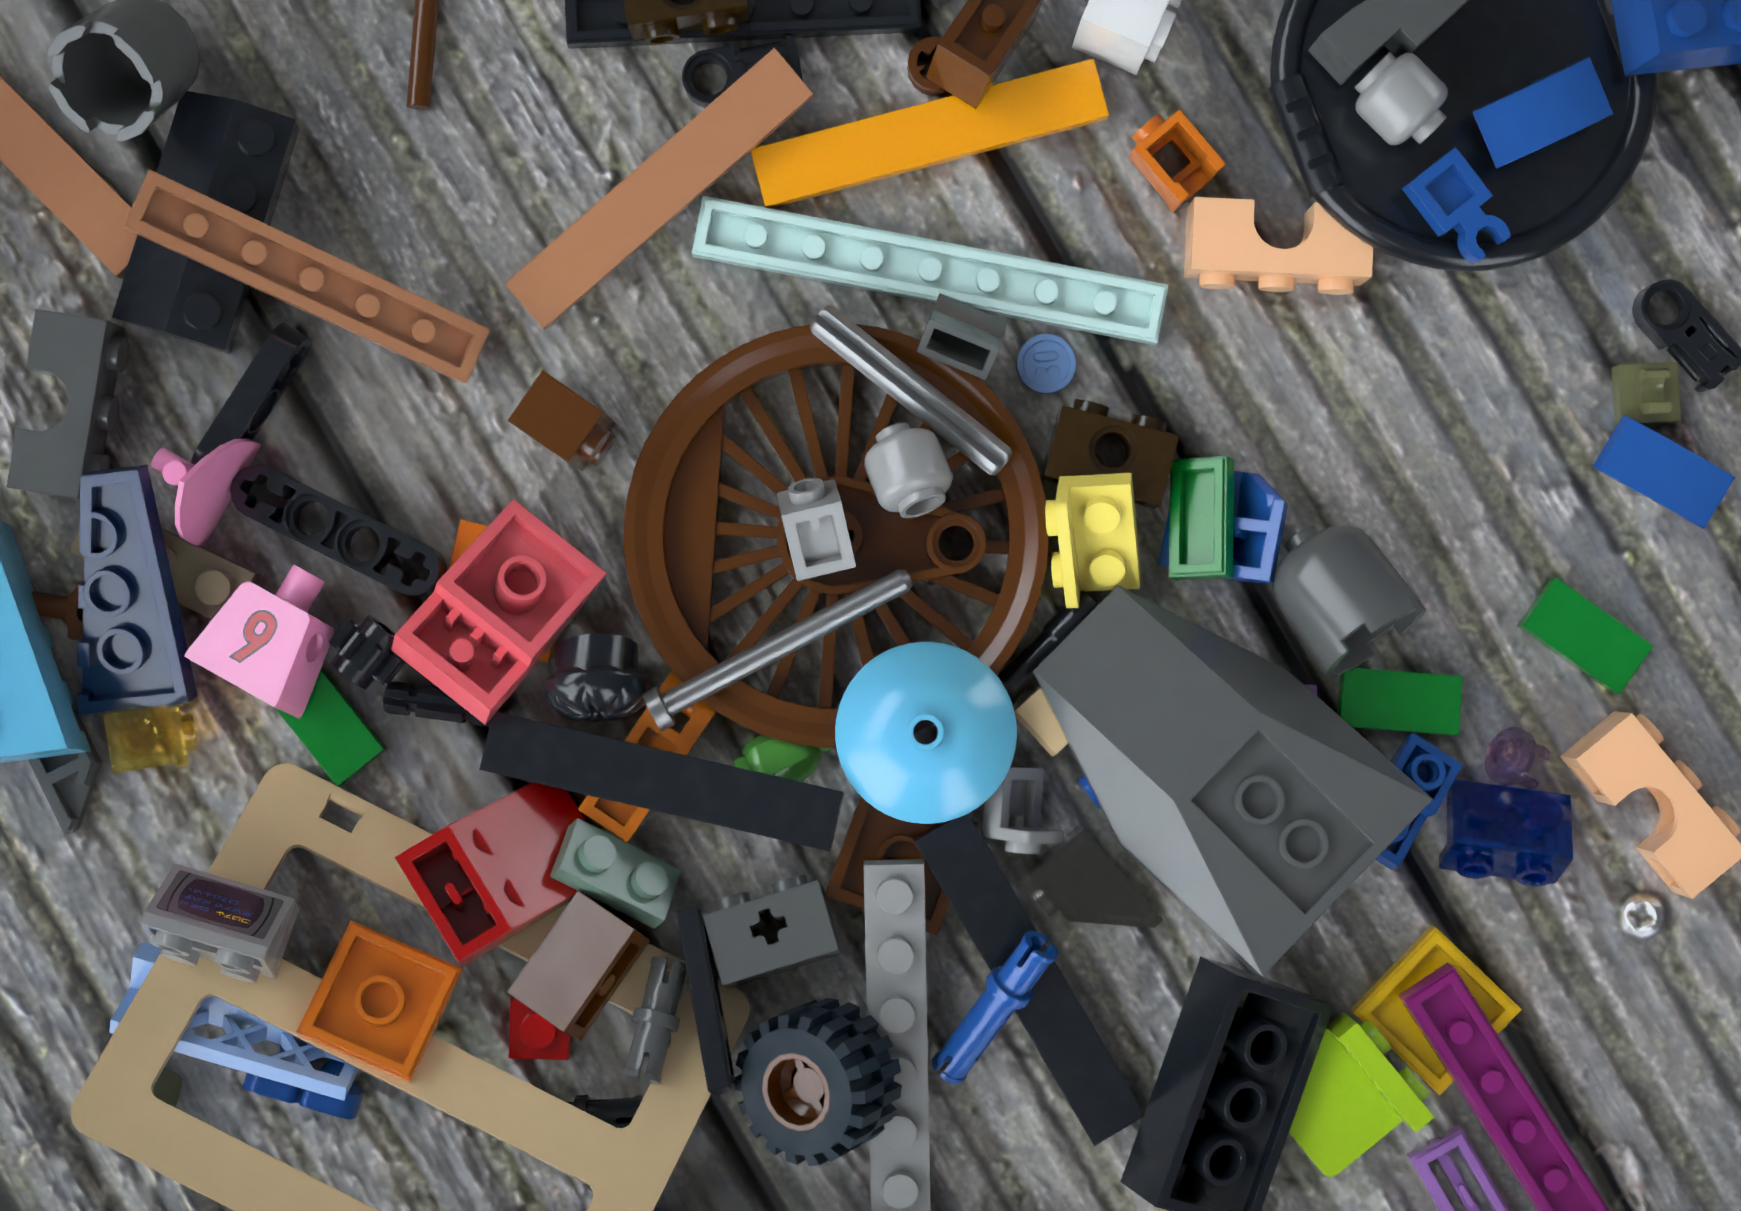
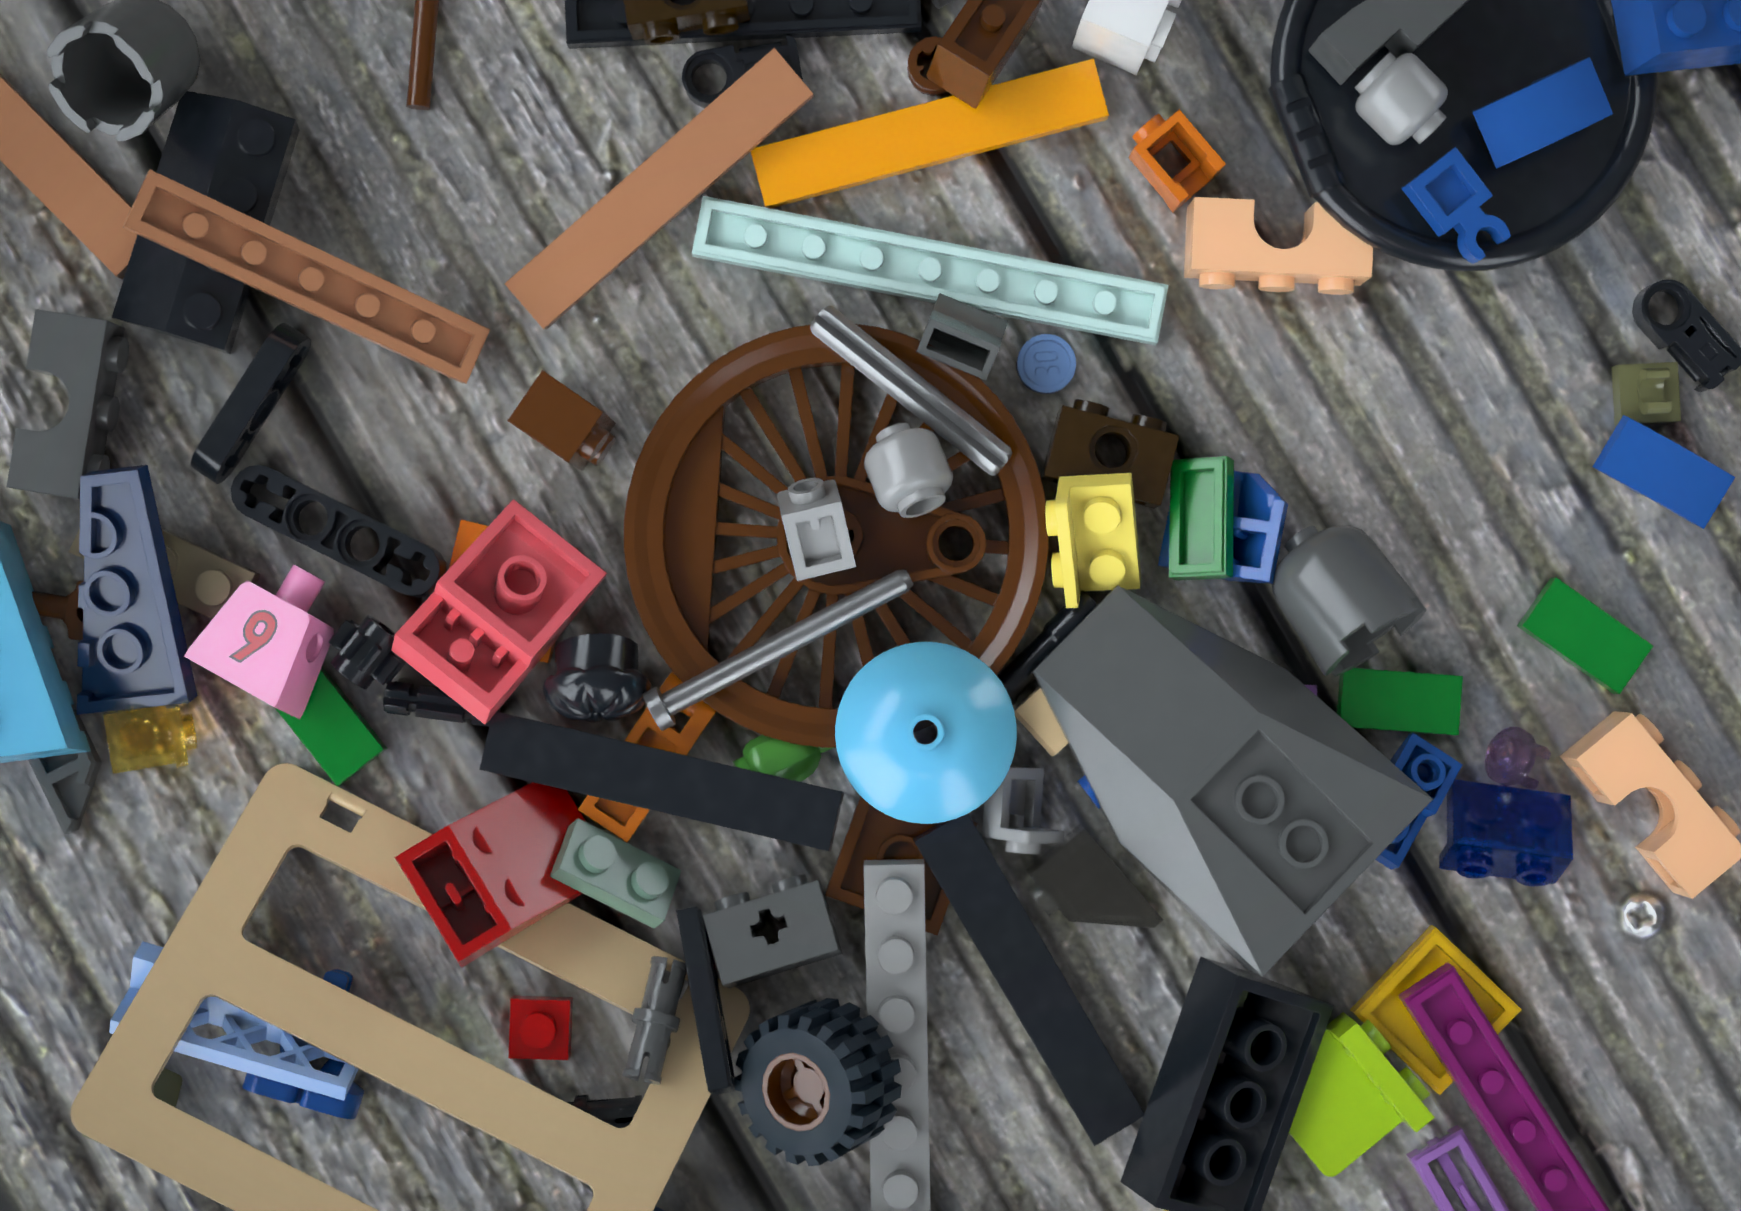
light grey slope [140,864,299,983] -> none
bright pink shield [151,439,261,547] -> none
orange tile [296,920,463,1083] -> none
panel [507,891,650,1041] -> none
blue pin [931,931,1058,1084] -> none

